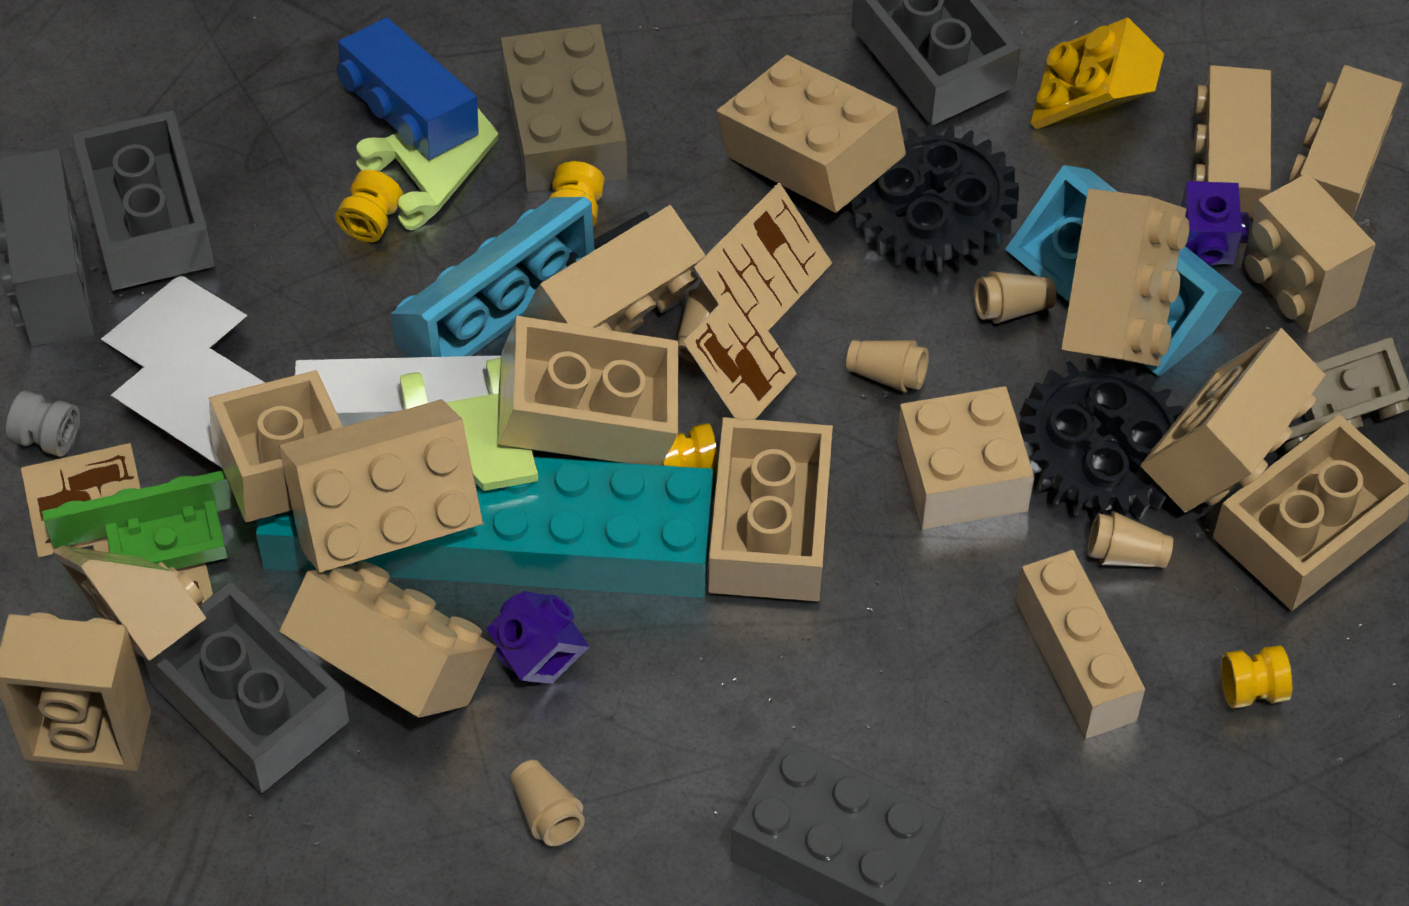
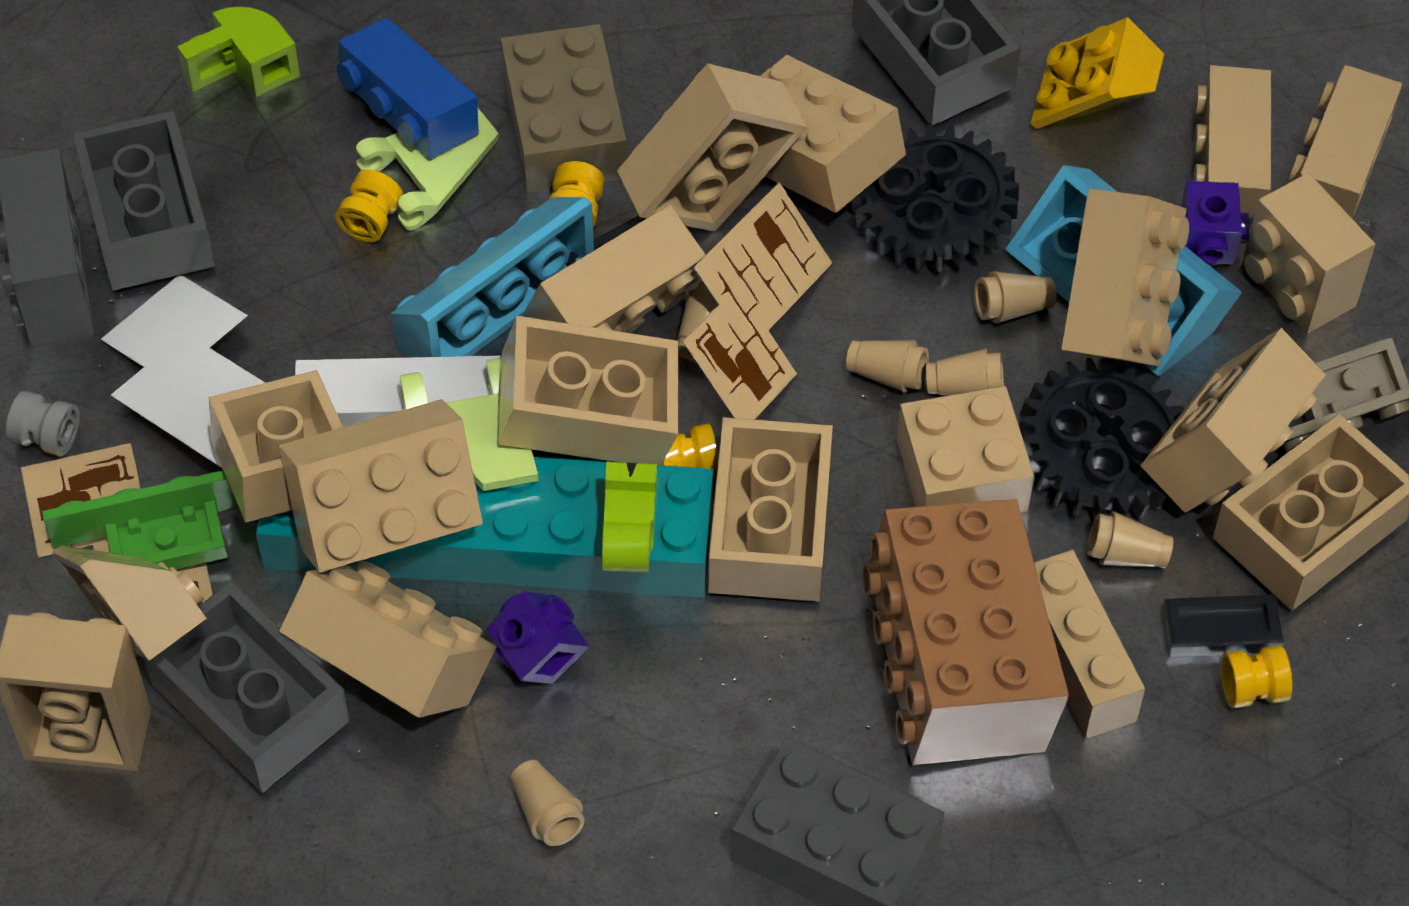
none -> lime brick [177,7,300,97]
none -> lime leg [602,461,657,573]
none -> tan brick [617,63,807,232]
none -> medium nougat brick [862,499,1069,765]
none -> tan cone [926,348,1004,396]
none -> black tile [1162,594,1284,657]

